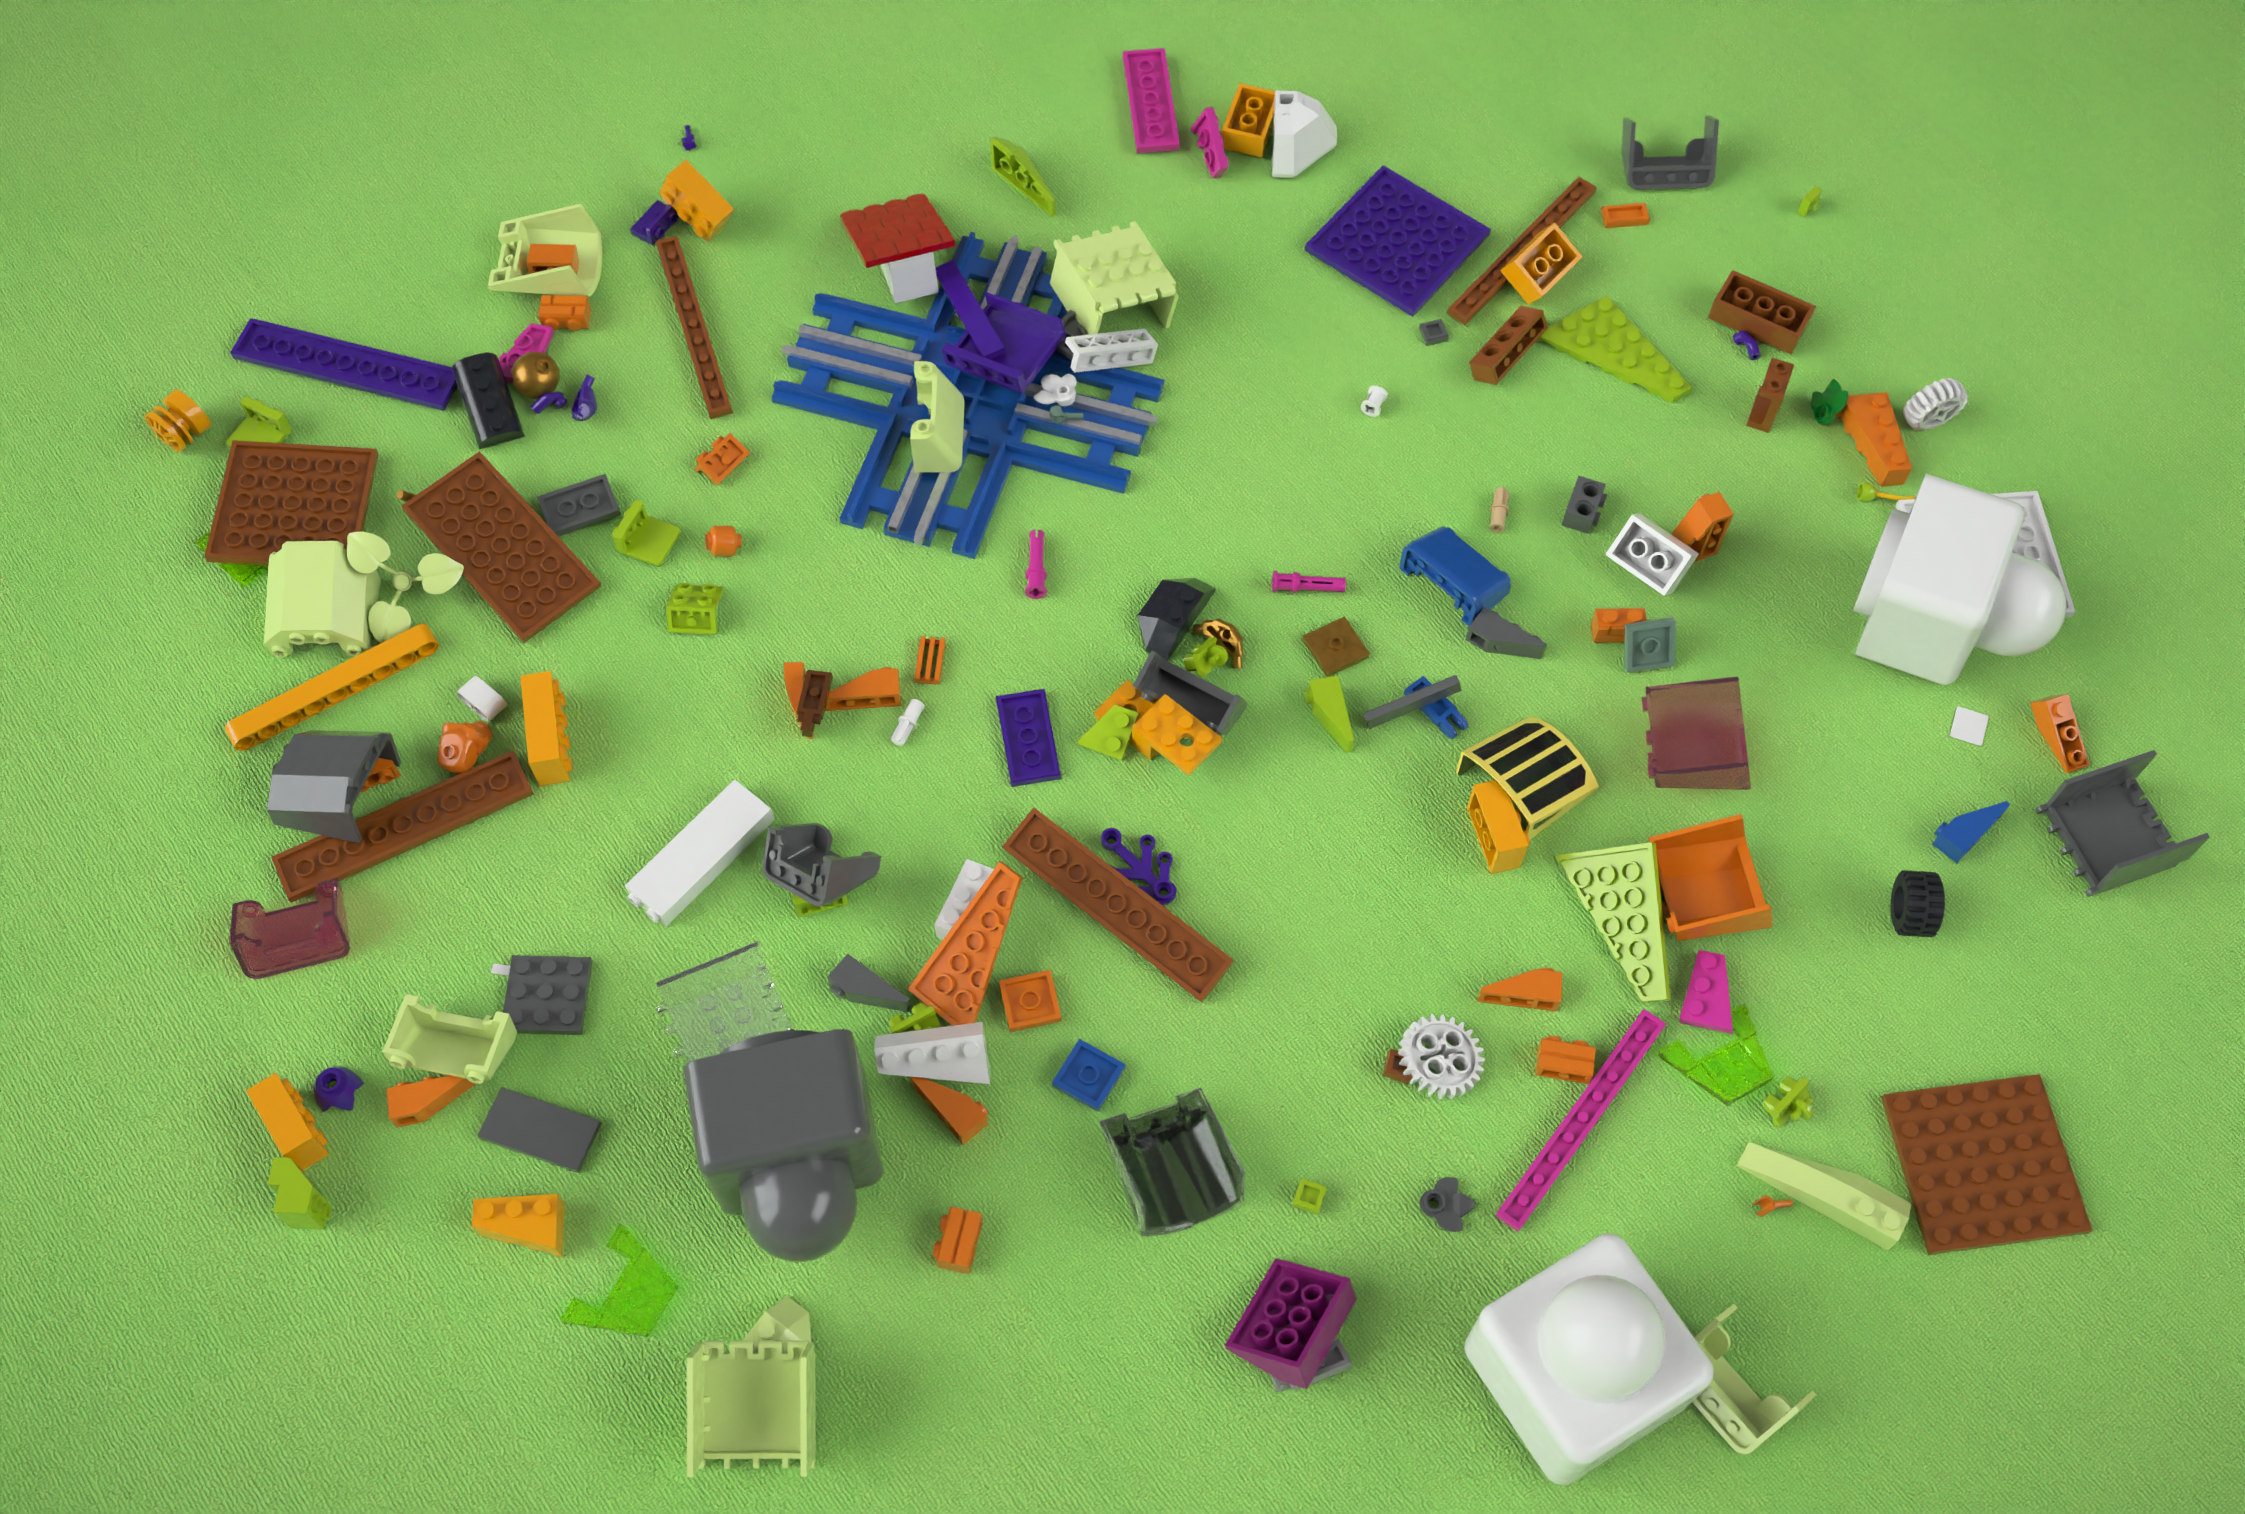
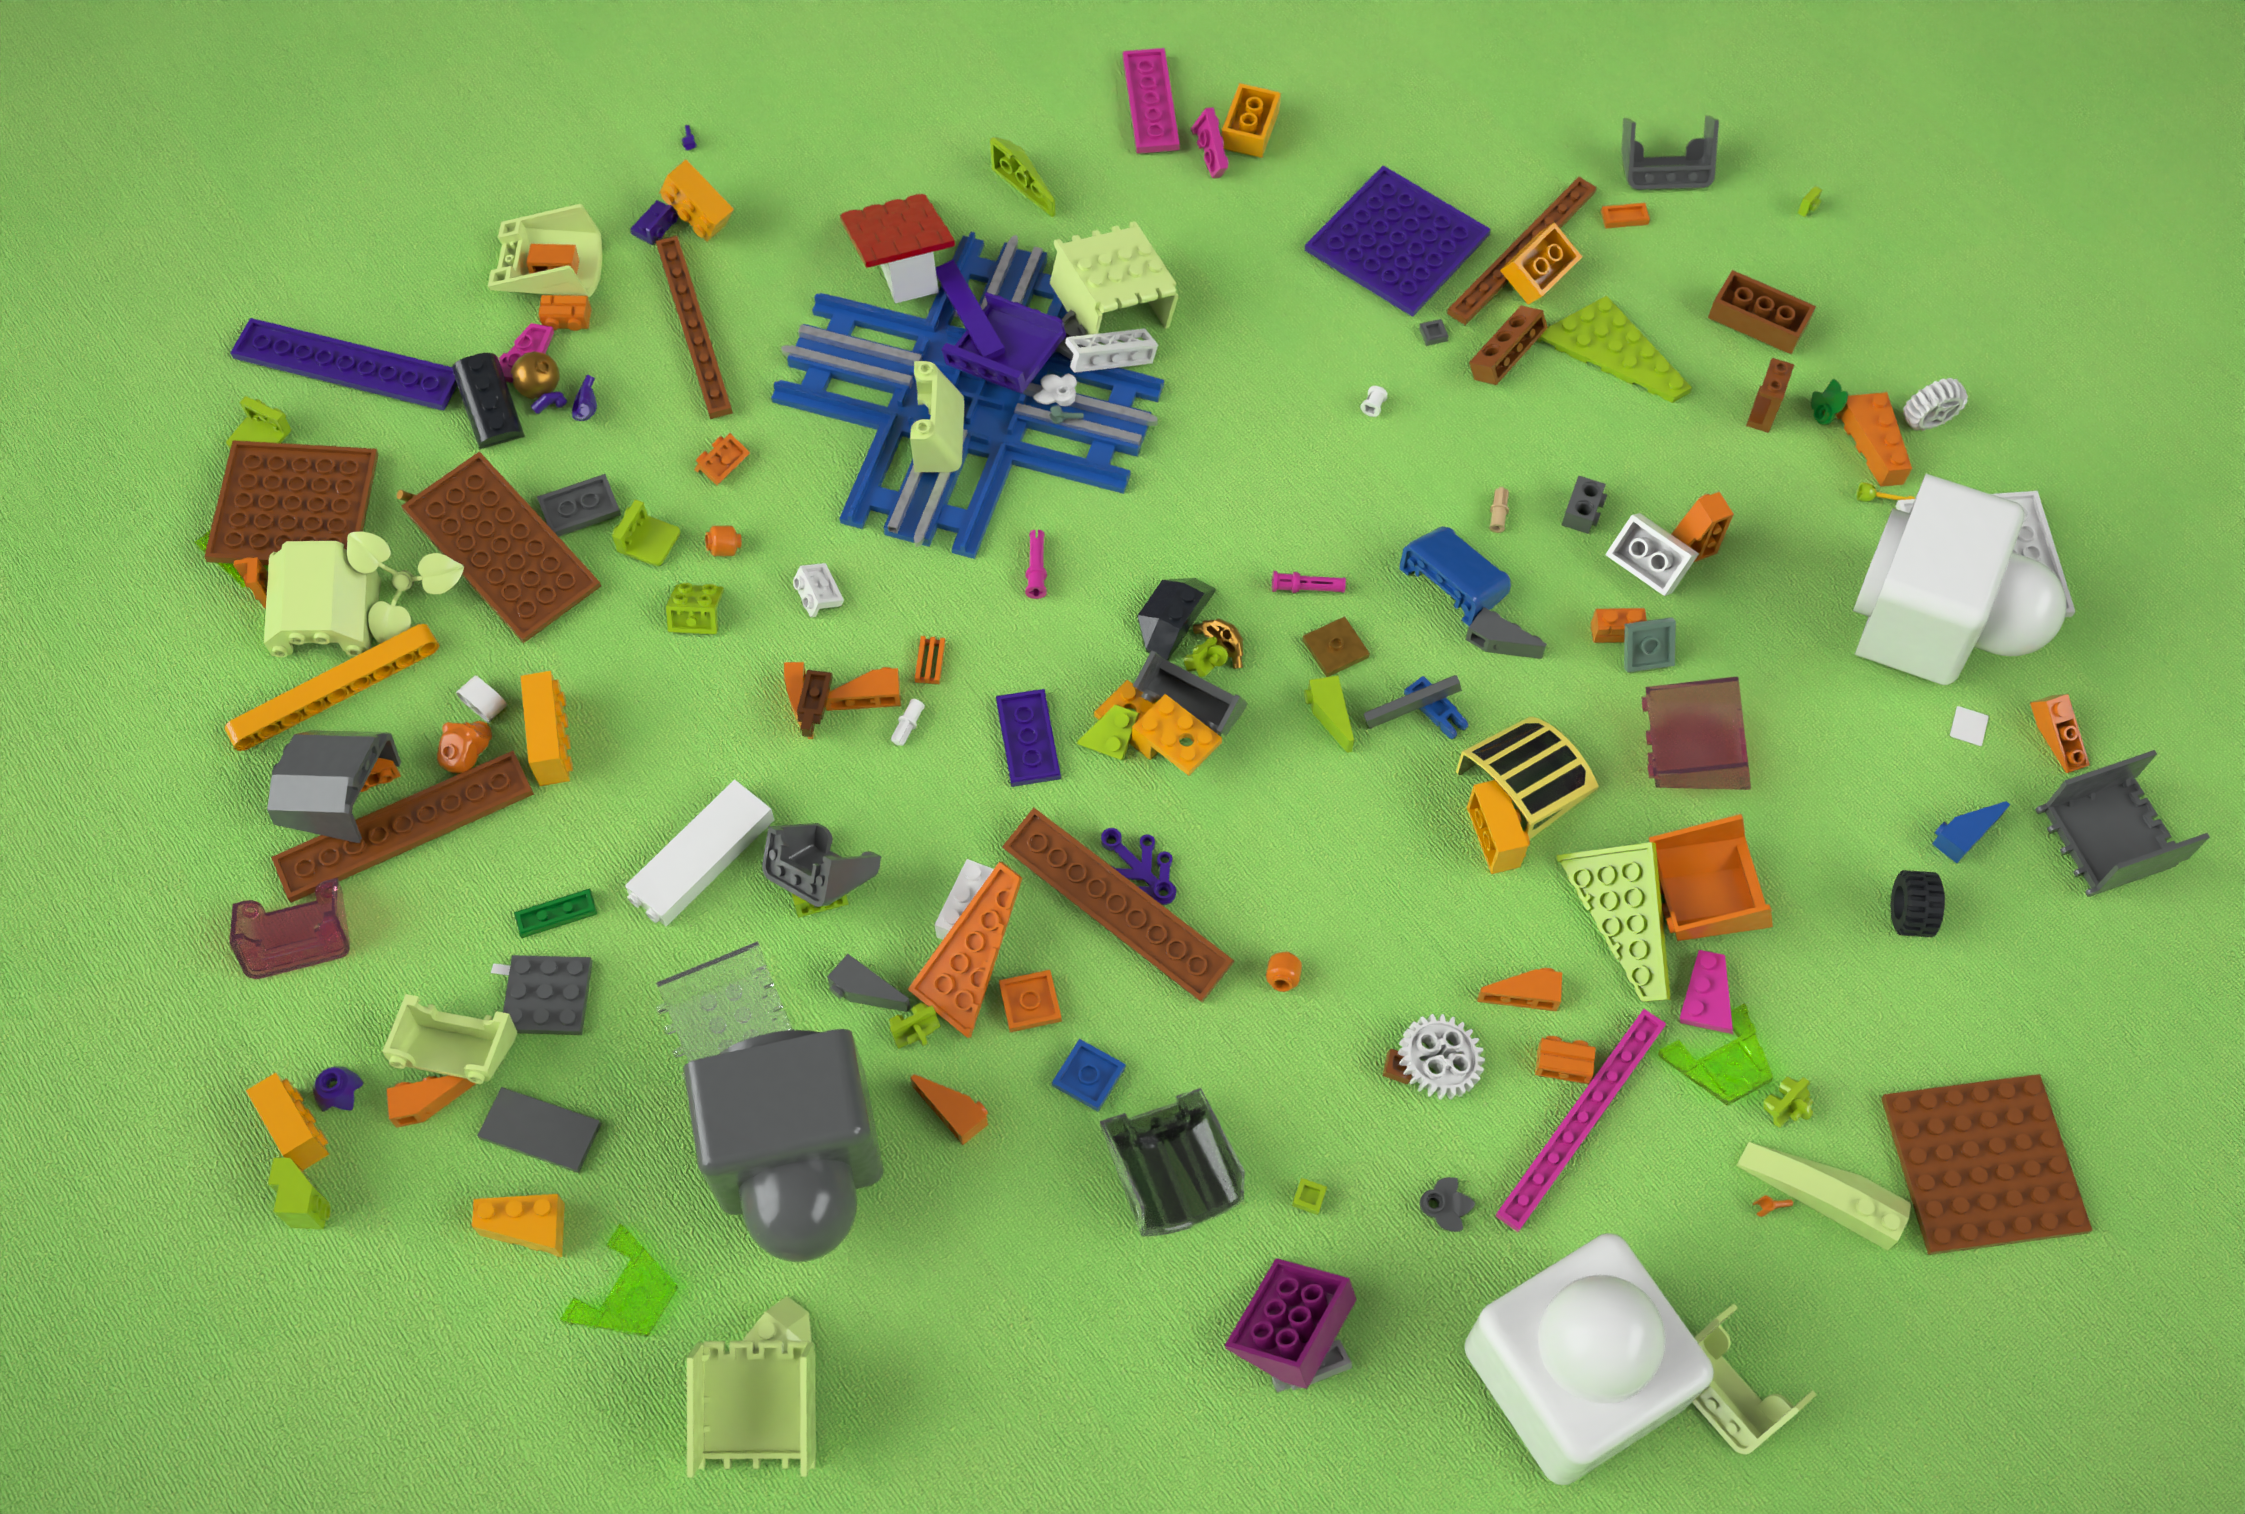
light orange wheel [144,389,212,453] -> none
white wedge [874,1022,990,1084] -> none
orange brick [933,1207,983,1274] -> none
white brick [1272,91,1337,178] -> none
dark purple arm [1733,330,1761,360] -> none
none -> orange bracket [233,557,268,609]
none -> green tile [514,888,598,938]
none -> white bracket [793,563,844,617]
none -> orange head [1266,952,1302,992]

